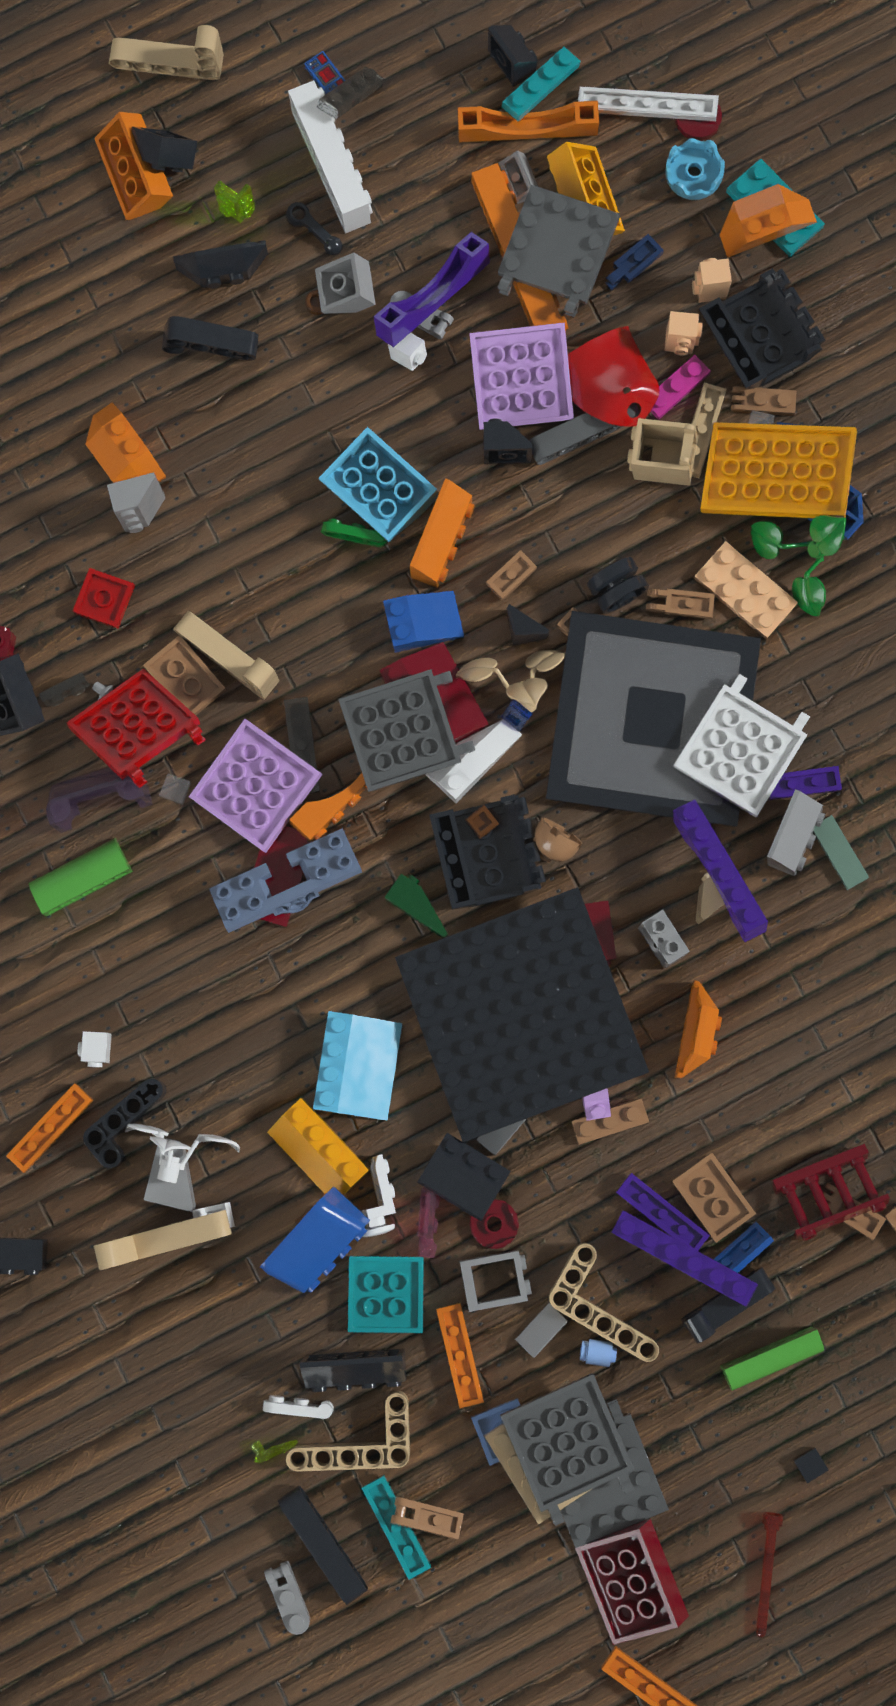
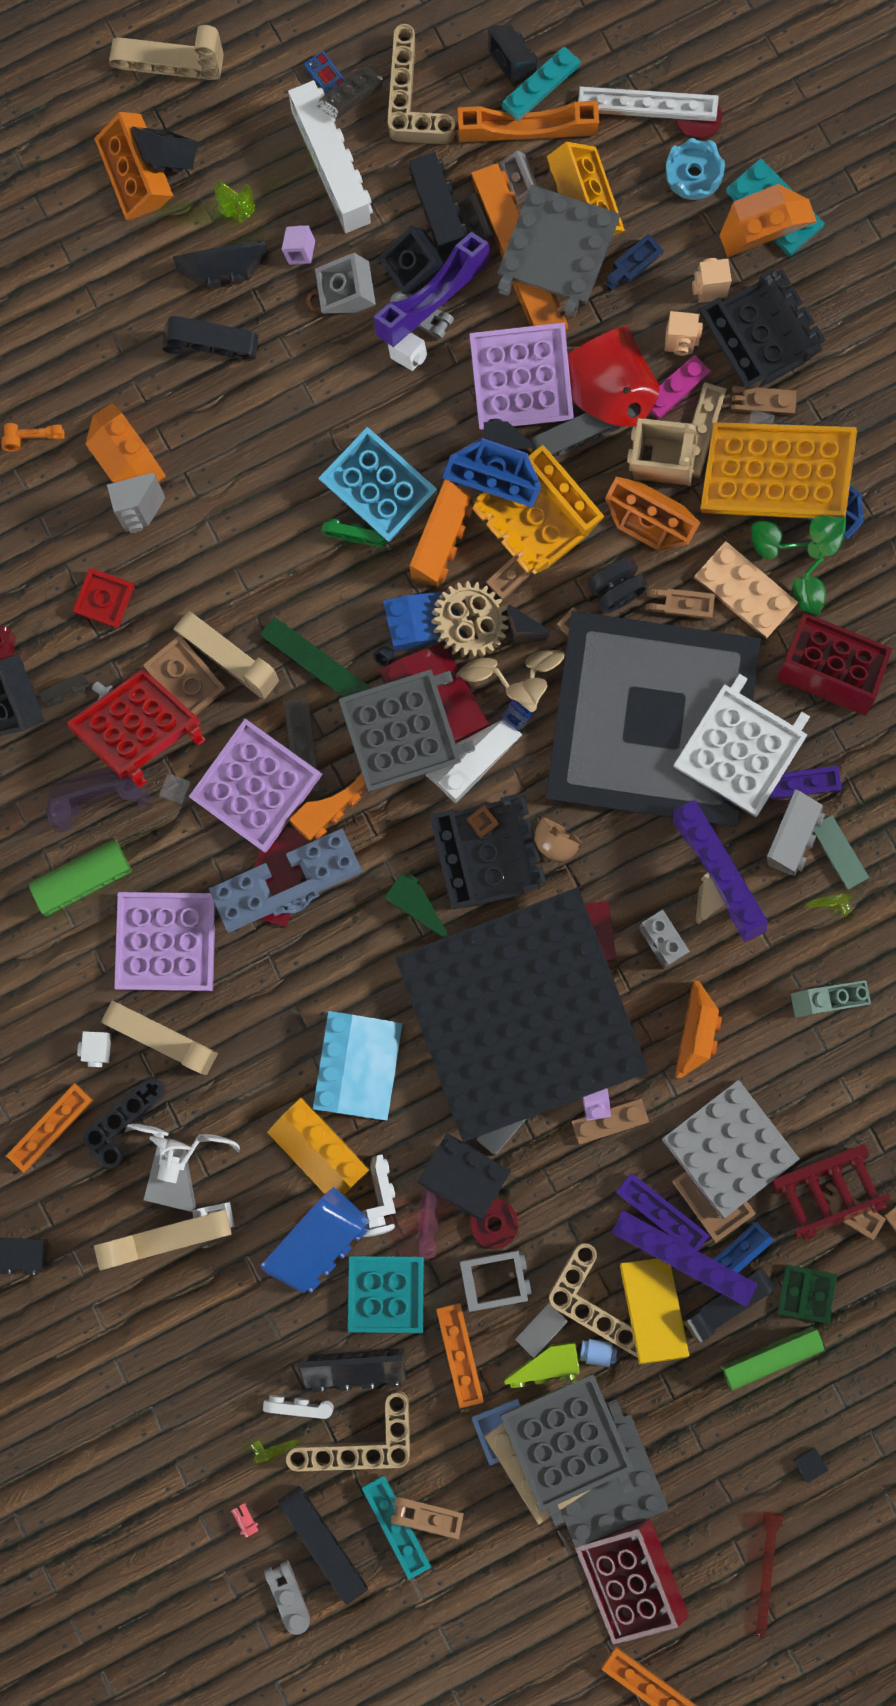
black piece [286,202,342,255] -> none
none -> orange brick [1,423,64,452]
none -> tan beam [101,1000,218,1075]
none -> lavender plate [115,892,216,991]
none -> coral pin [231,1503,259,1538]
none -> dark green tile [260,616,371,697]
none -> lavender brick [282,225,315,265]
none -> black hinge [373,646,395,667]
none -> black slope [379,226,446,294]
none -> tan beam [388,24,455,144]
none -> black brick [409,152,468,254]
none -> tan gear [431,581,508,659]
none -> blue wedge [442,438,541,508]
none -> clear smoke plate [458,193,495,242]
none -> light orange slope [472,445,604,575]
none -> lime slope [504,1341,580,1388]
none -> orange wedge [605,477,700,551]
none -> yellow tile [620,1258,689,1365]
none -> light grey plate [662,1080,799,1219]
none -> dark red slope [777,612,893,716]
none -> dark green slope [778,1264,838,1324]
none -> sand green slope [791,980,871,1018]
none -> clear neon green bar [805,894,852,915]

